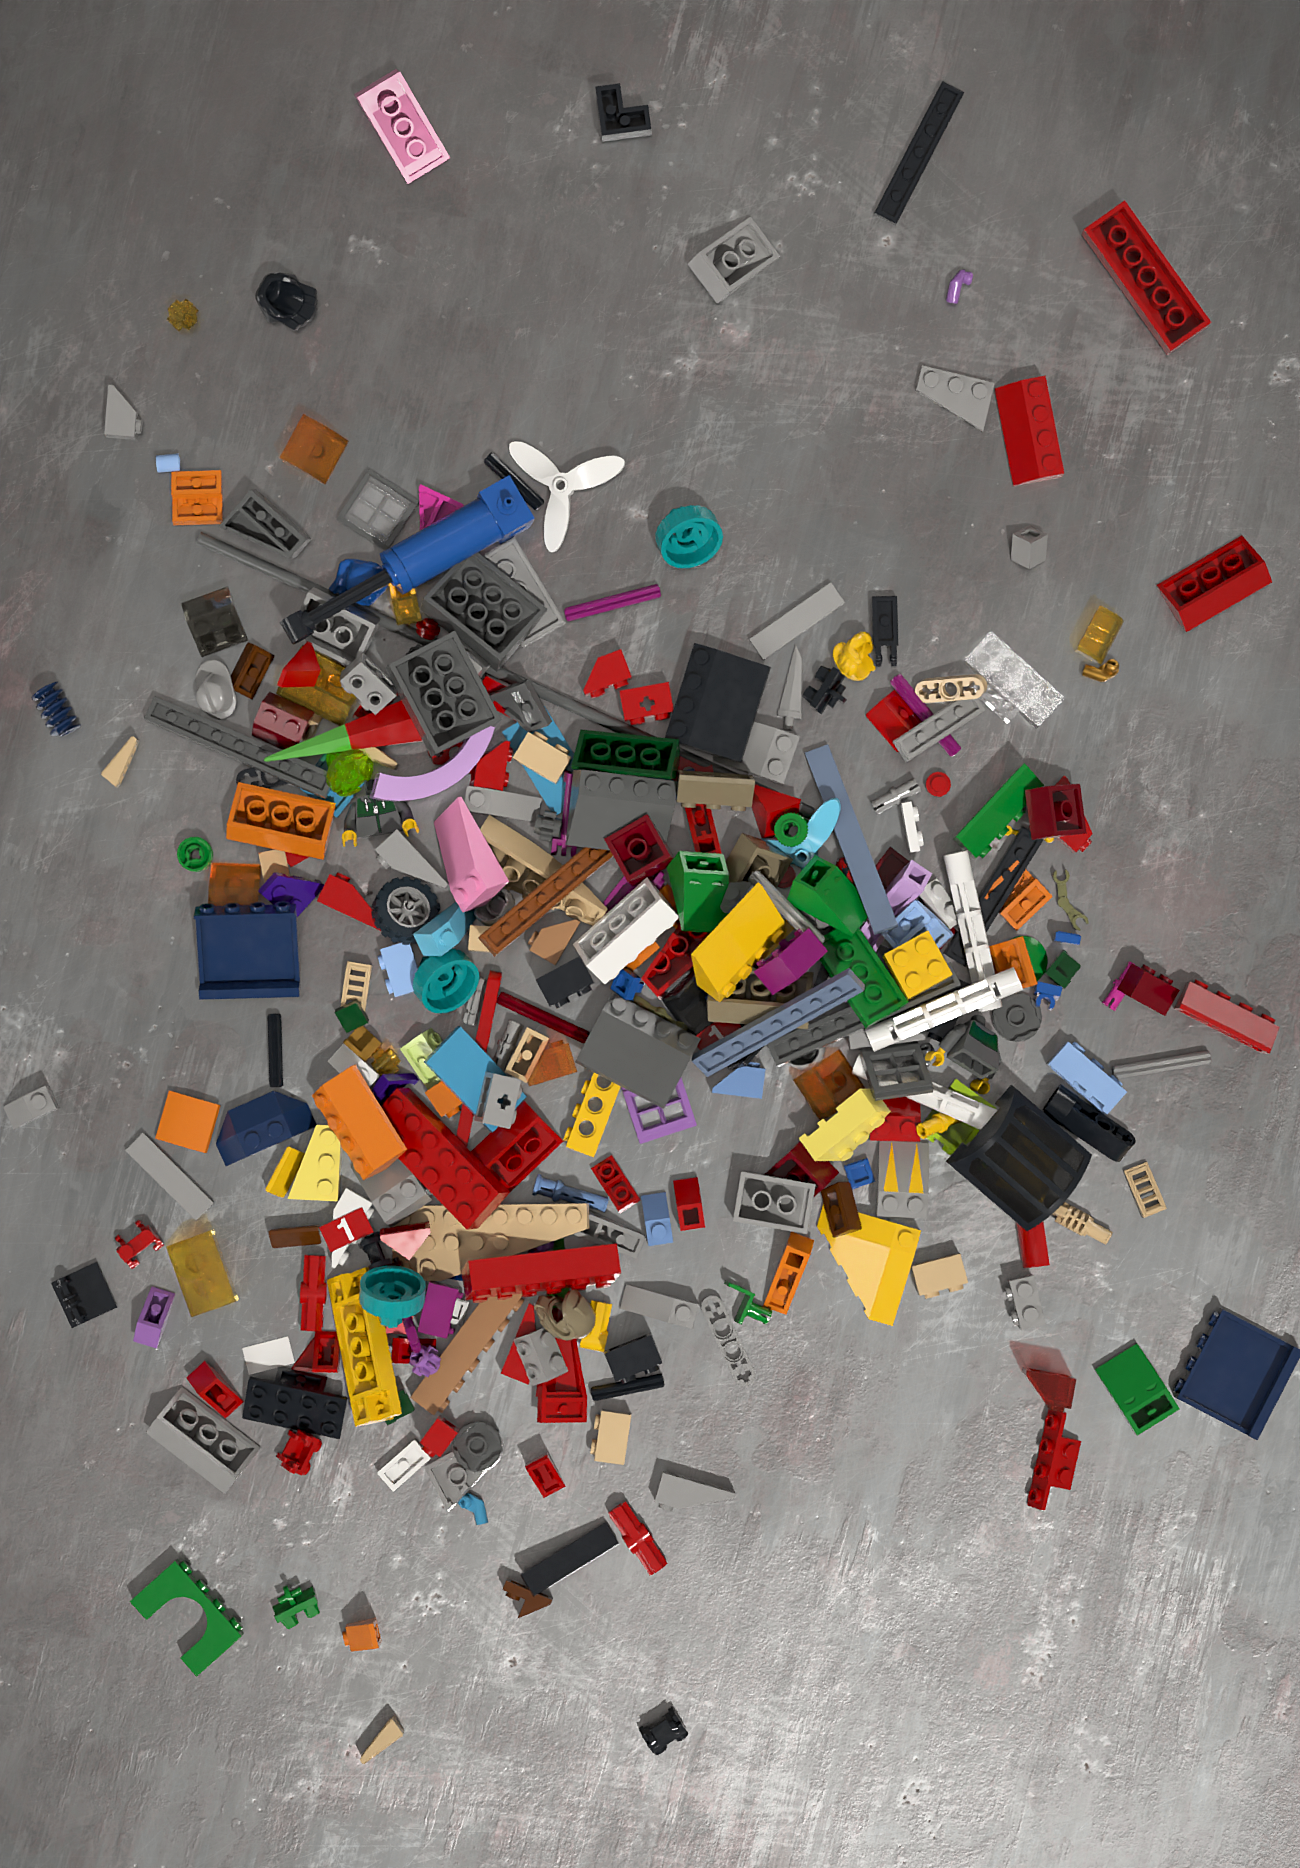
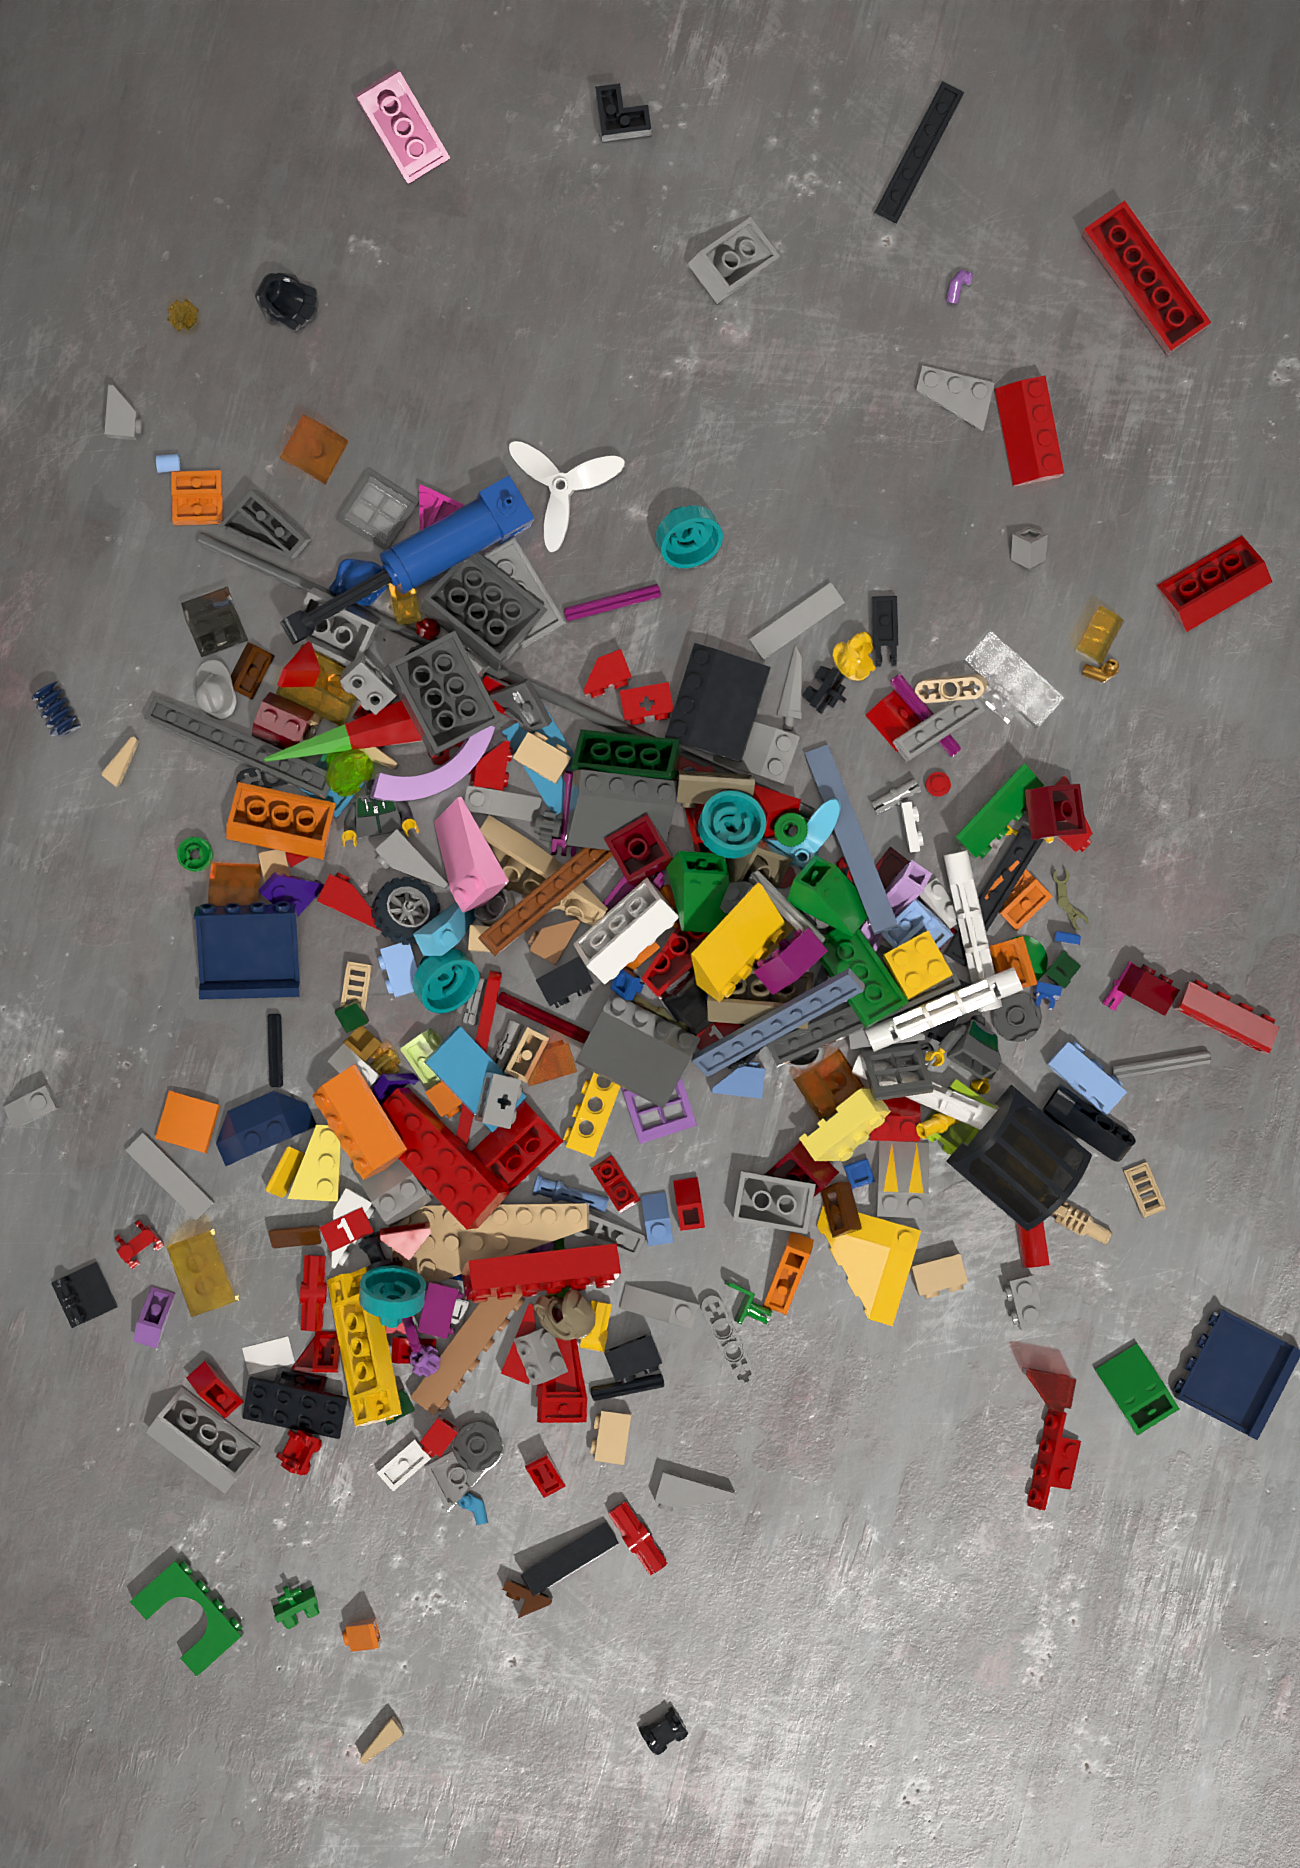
black axle [484,452,544,511] -> none
none -> teal piece [698,791,766,858]

